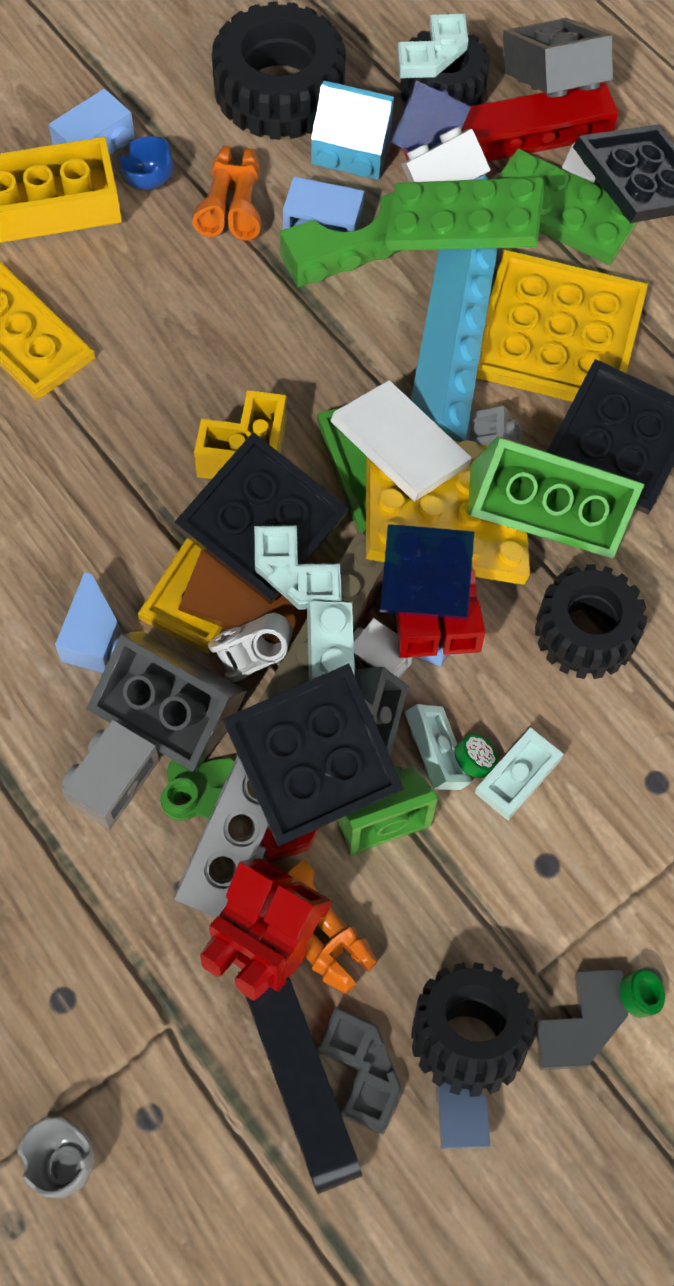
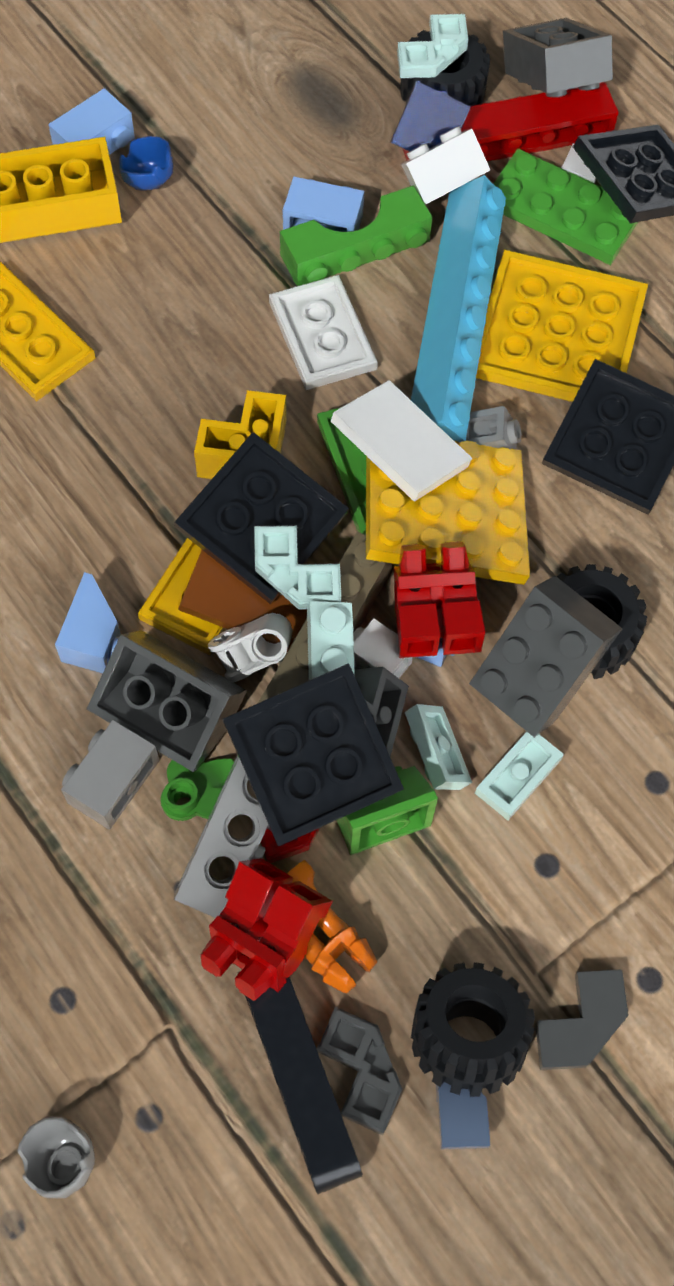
orange piece [192,146,261,241] -> none
black tyre [211,1,346,140] -> none
slope [311,81,394,180] -> none
clear blue plate [380,524,475,620] -> none
bright green plate [385,177,545,251] -> none
tile [454,734,498,778] -> none
bright green slope [468,436,644,559] -> none
green tile [619,969,665,1018] -> none
none -> white tile [269,275,378,390]
none -> dark grey brick [469,576,622,738]

